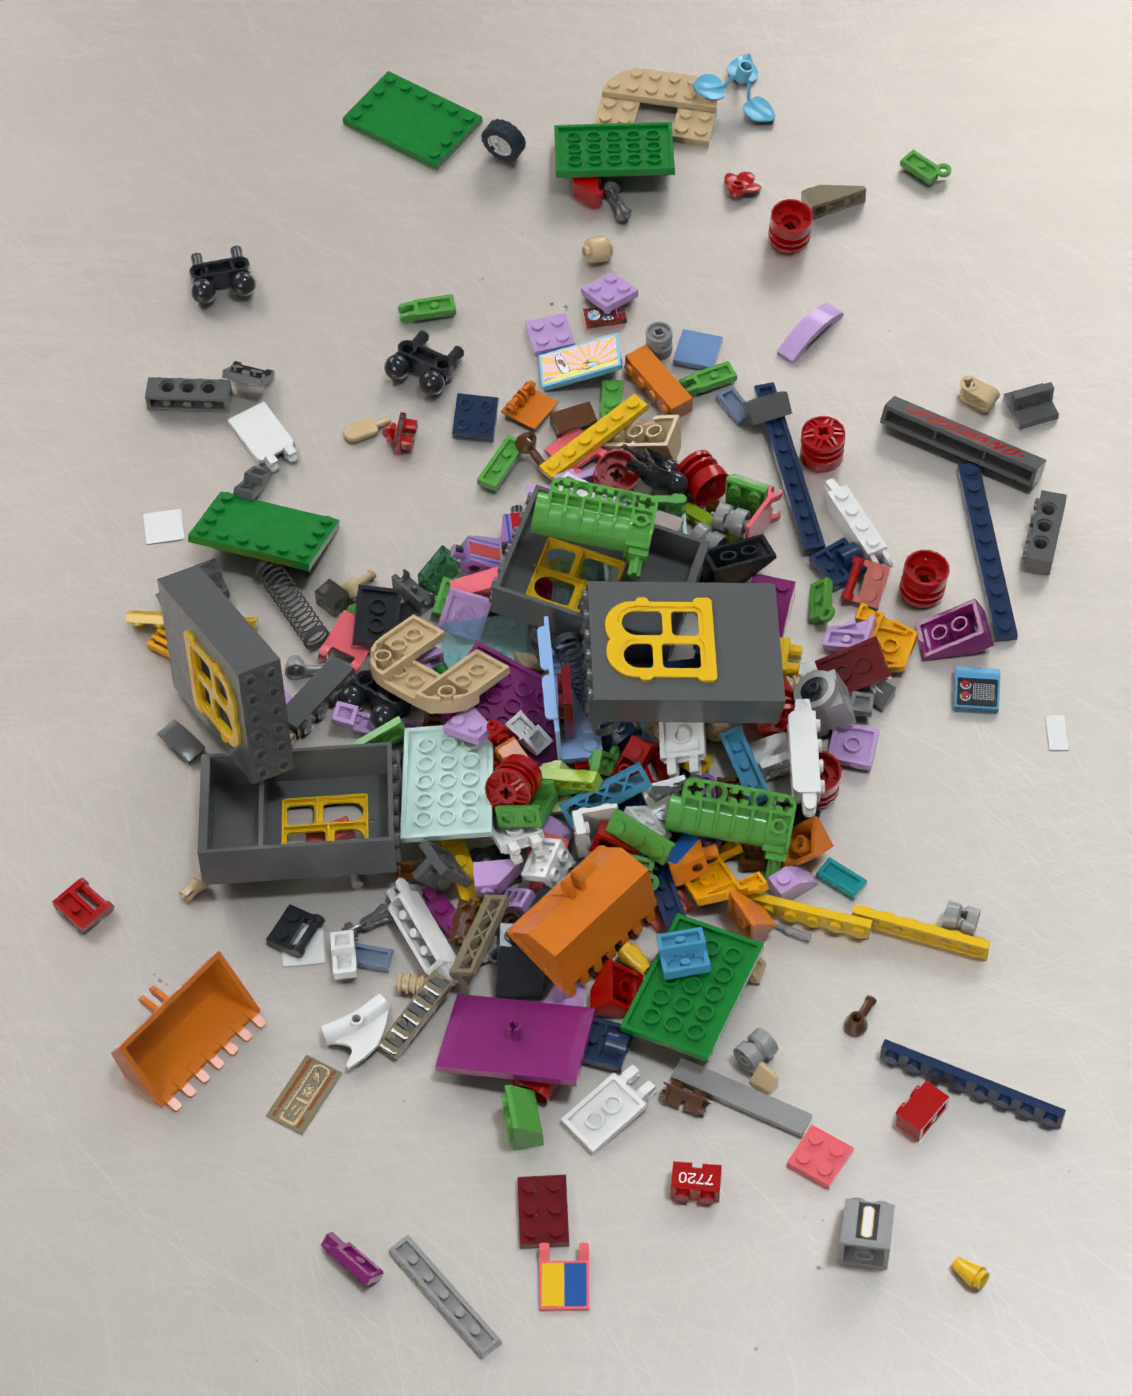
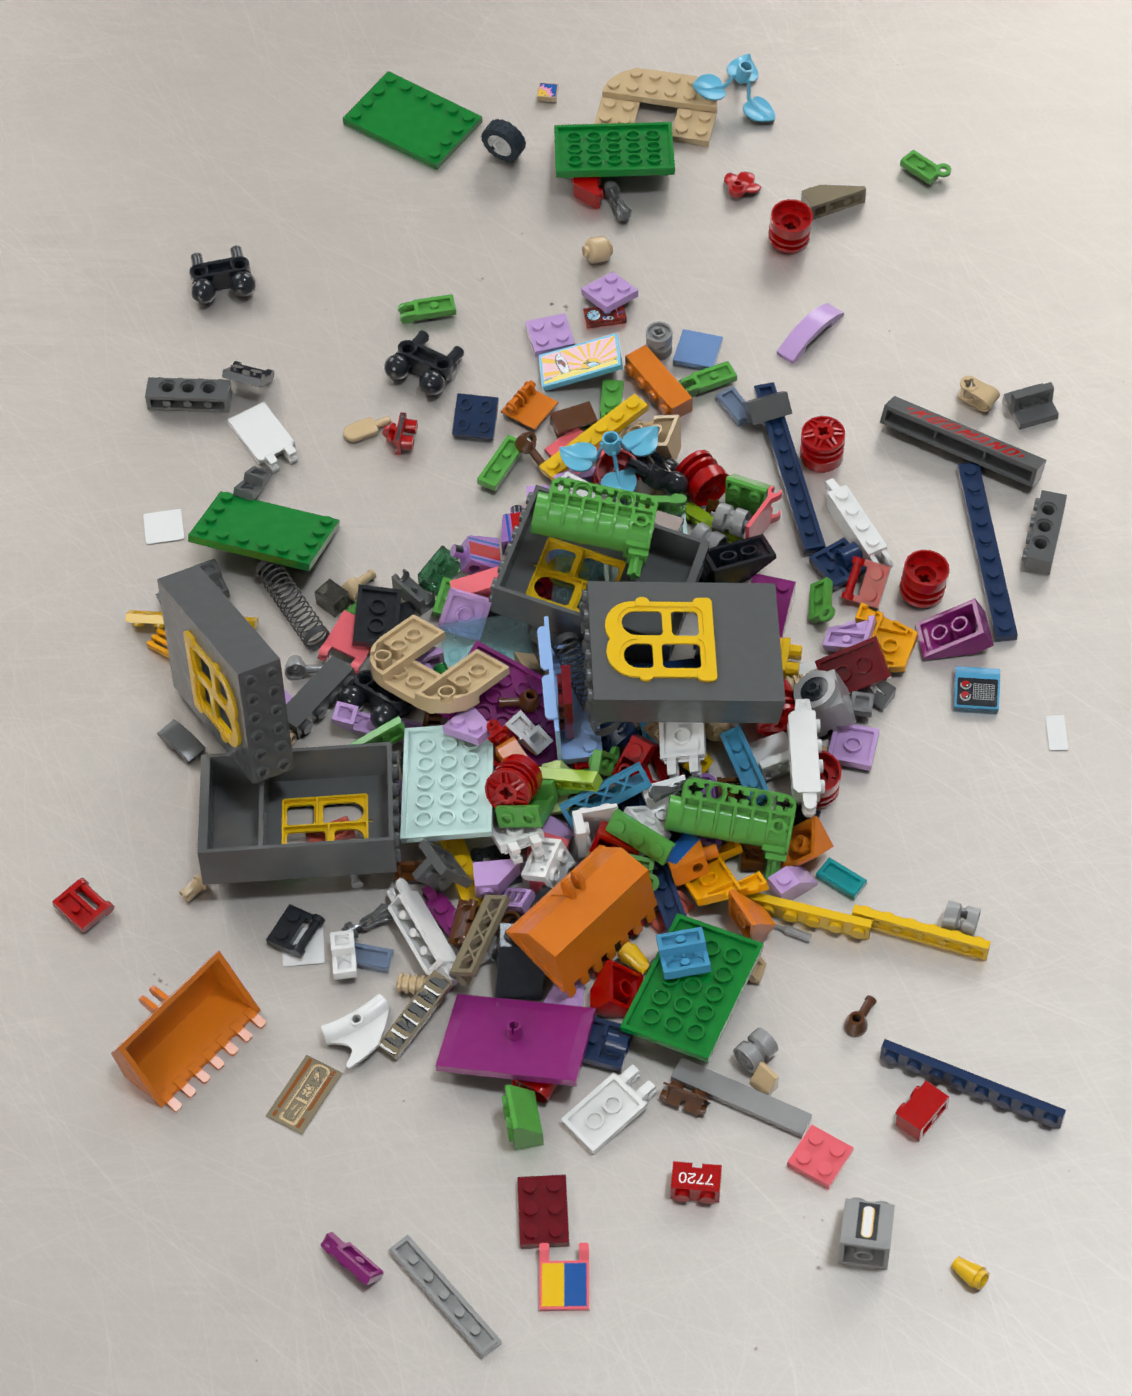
none -> reddish brown bar [498,689,540,713]
none -> tile [537,82,559,102]
none -> medium azure plant [559,426,658,499]

